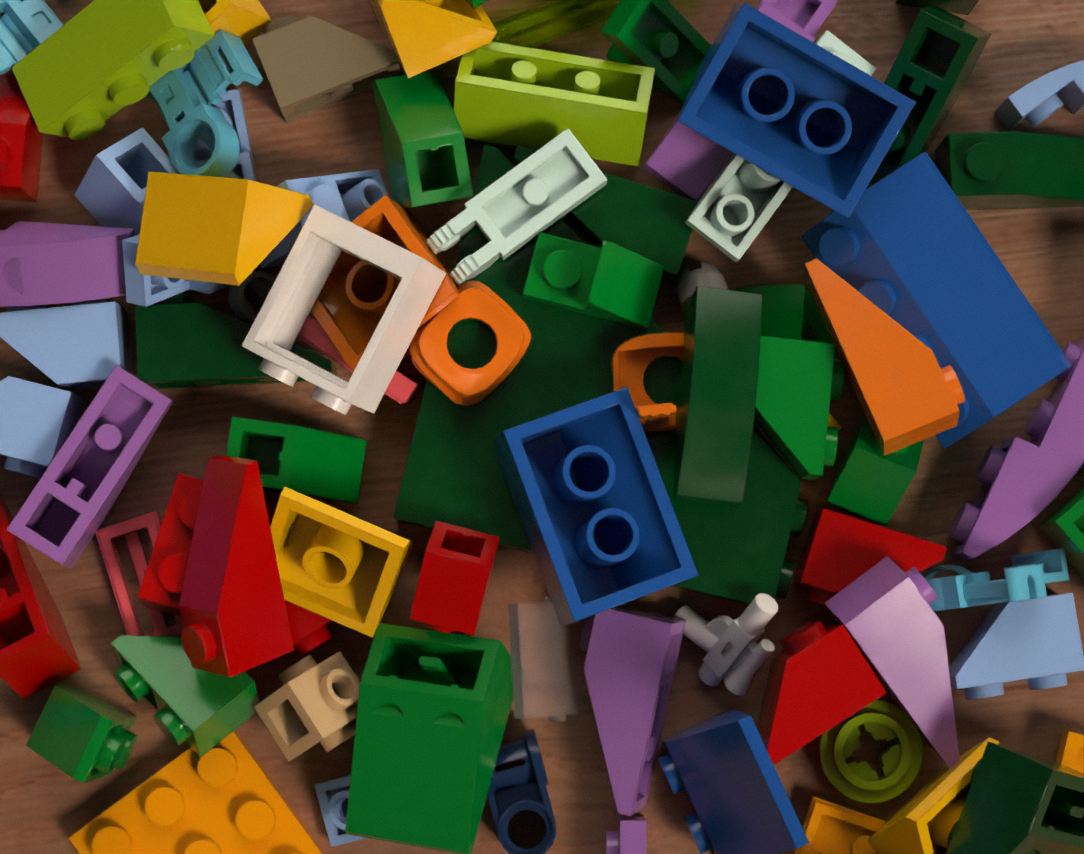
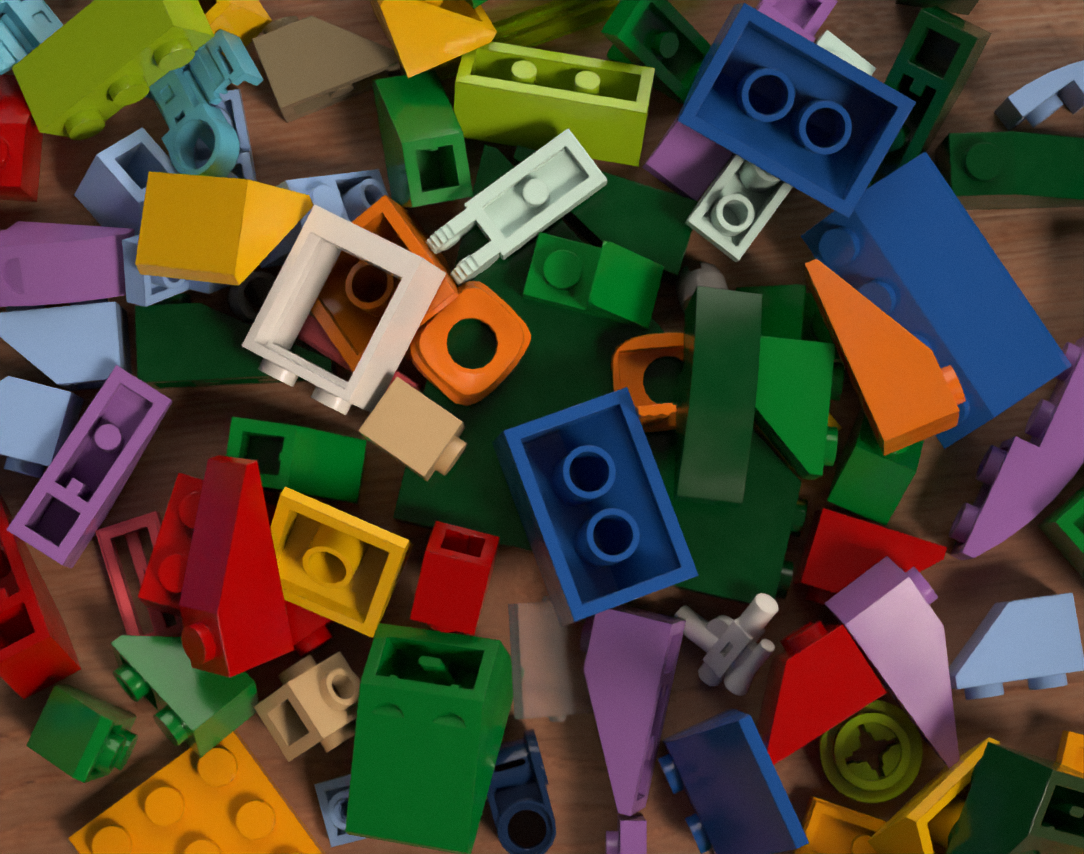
medium azure piece [923,548,1069,611] -> none
none -> tan brick [359,377,467,482]

